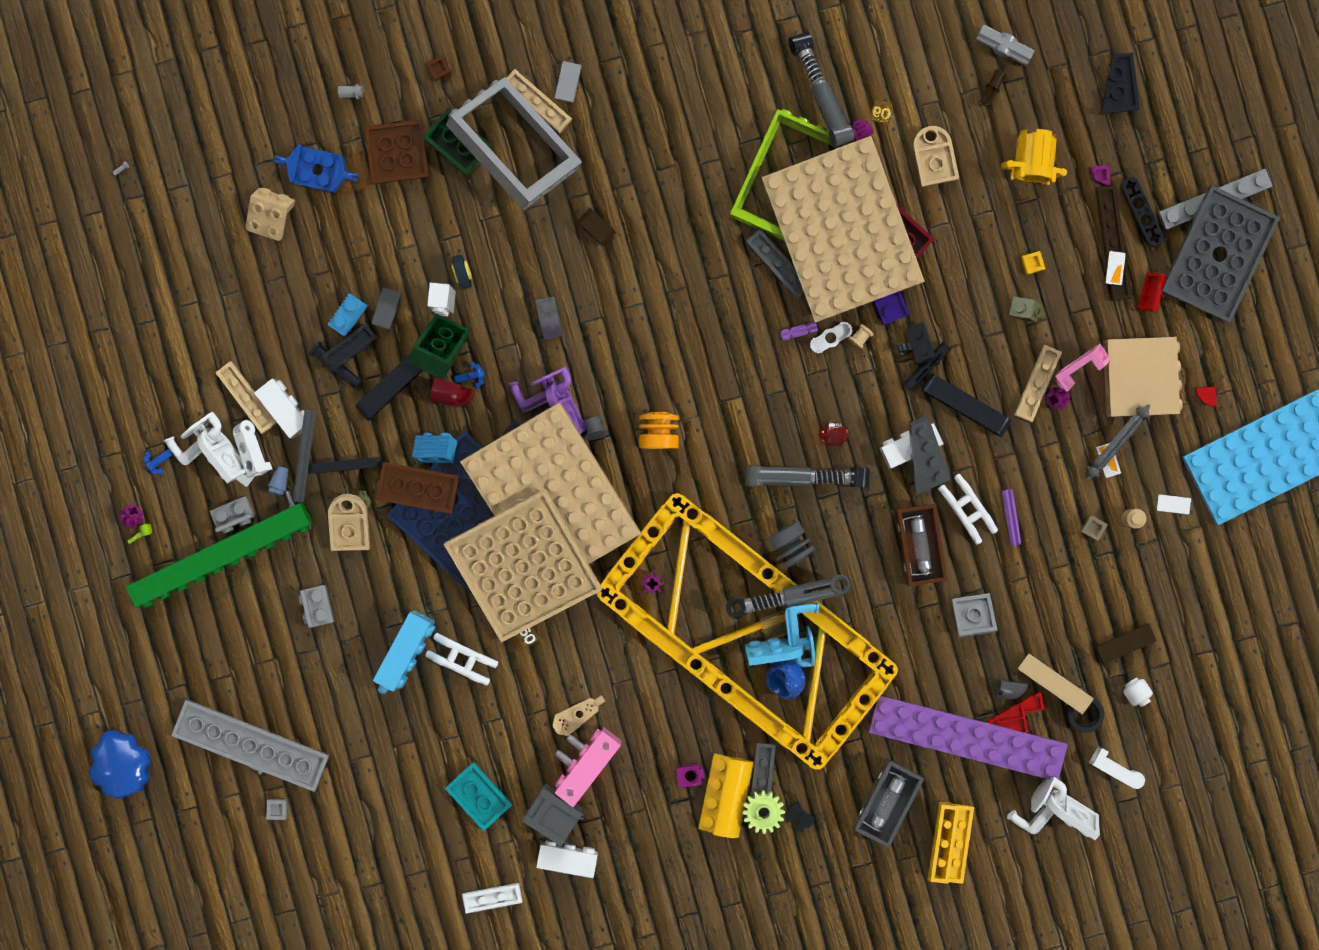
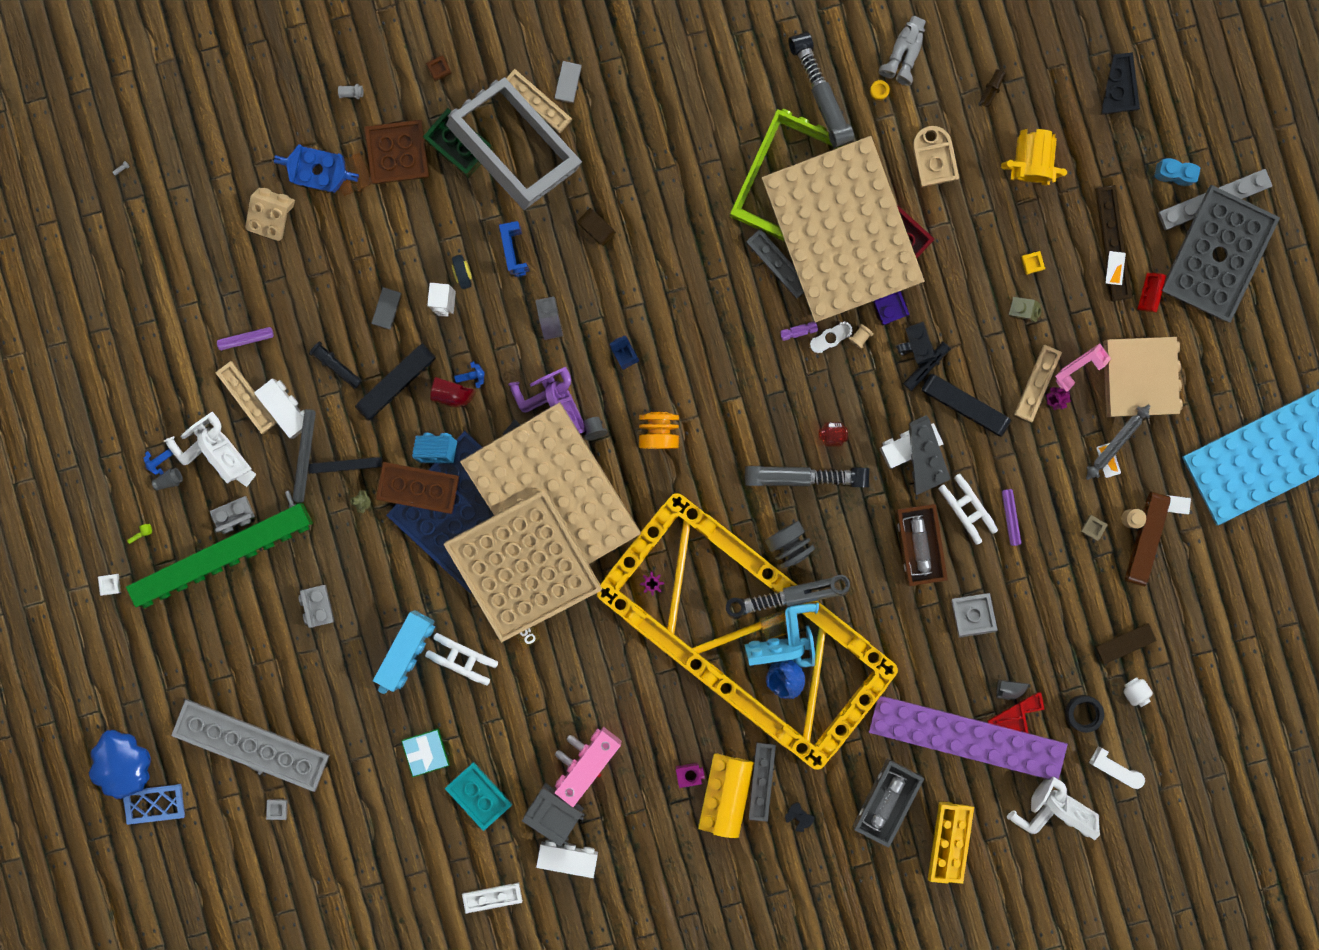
magenta gear [119,505,144,529] -> none
white leg [233,420,272,478] -> none
sand blue cone [267,466,288,496] -> none
black plate [320,324,377,373] -> none
dark azure brick [328,294,368,337] -> none
tan plate [328,494,370,551] -> none
dark green brick [408,314,470,380] -> none
tan piece [553,695,606,736] -> none
yellowish green gear [742,790,785,834] -> none
magenta gear [852,119,874,142] -> none
clear yellow tile [870,100,893,124] -> none
light grey piece [976,25,1035,66] -> none
tan tile [1018,654,1094,715] -> none
magenta tile [1089,166,1110,186] -> none
black beam [1120,177,1164,247] -> none
red tile [1195,387,1217,407] -> none
none -> white tile [98,574,121,596]
none -> medium blue window [123,784,185,825]
none -> dark grey cone [152,468,183,491]
none -> medium lavender axle [217,327,274,350]
none -> tile [401,728,450,777]
none -> blue window [499,221,530,277]
none -> dark blue bracket [609,335,639,370]
none -> yellow tile [870,80,890,101]
none -> light grey piece [878,16,926,86]
none -> reddish brown beam [1125,491,1171,587]
none -> dark azure brick [1154,158,1201,186]

